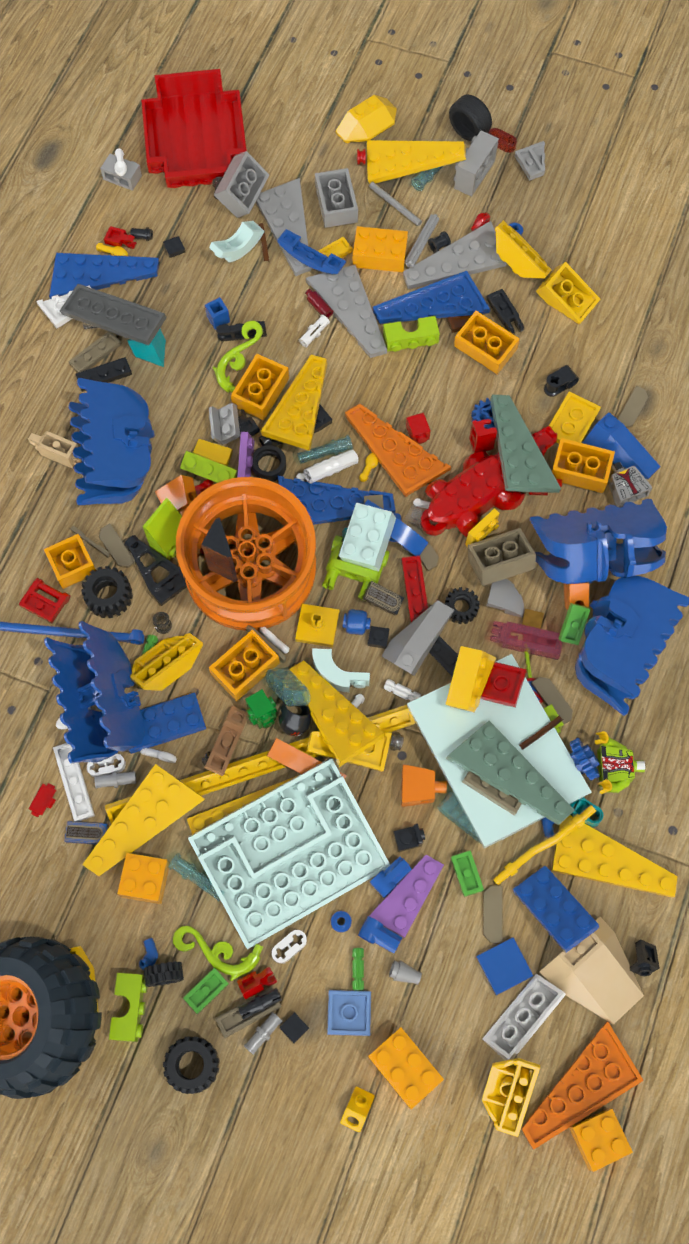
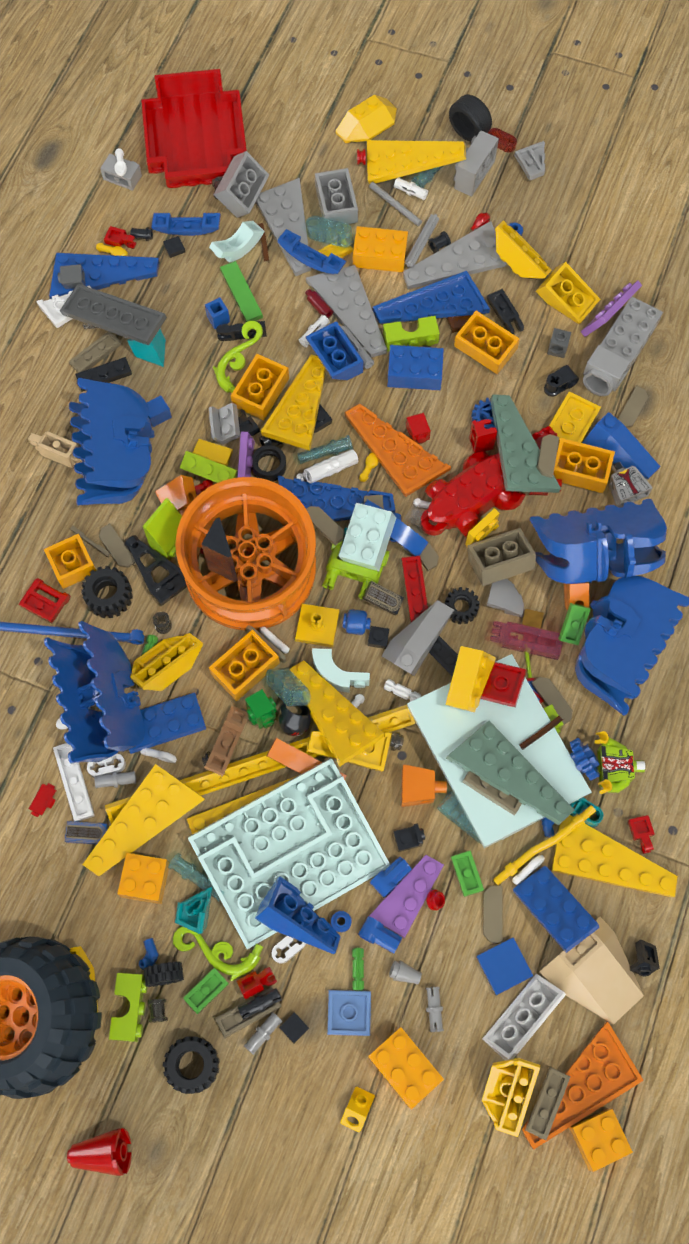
none -> dark grey brick [58,264,86,289]
none -> red cone [67,1128,132,1176]
none -> blue brick [147,395,172,427]
none -> clear smoke bush [148,999,168,1023]
none -> blue slope [152,213,221,236]
none -> teal slope [175,886,213,934]
none -> bright green tile [220,261,263,322]
none -> blue wedge [255,876,341,954]
none -> clear light blue beam [306,216,354,247]
none -> blue slope [306,321,363,380]
none -> dark tan piece [306,506,344,546]
none -> light grey axle [341,326,374,369]
none -> blue brick [387,345,444,390]
none -> white pin [394,177,428,200]
none -> red plate [426,889,445,911]
none -> light grey pin [426,987,444,1032]
none -> white piece [512,855,545,885]
none -> dark tan tile [525,1067,570,1140]
none -> dark tan piece [537,434,559,478]
none -> dark grey brick [547,328,572,358]
none -> medium lavender wing [581,280,642,337]
none -> light grey brick [583,297,663,396]
none -> red plate [628,815,655,854]

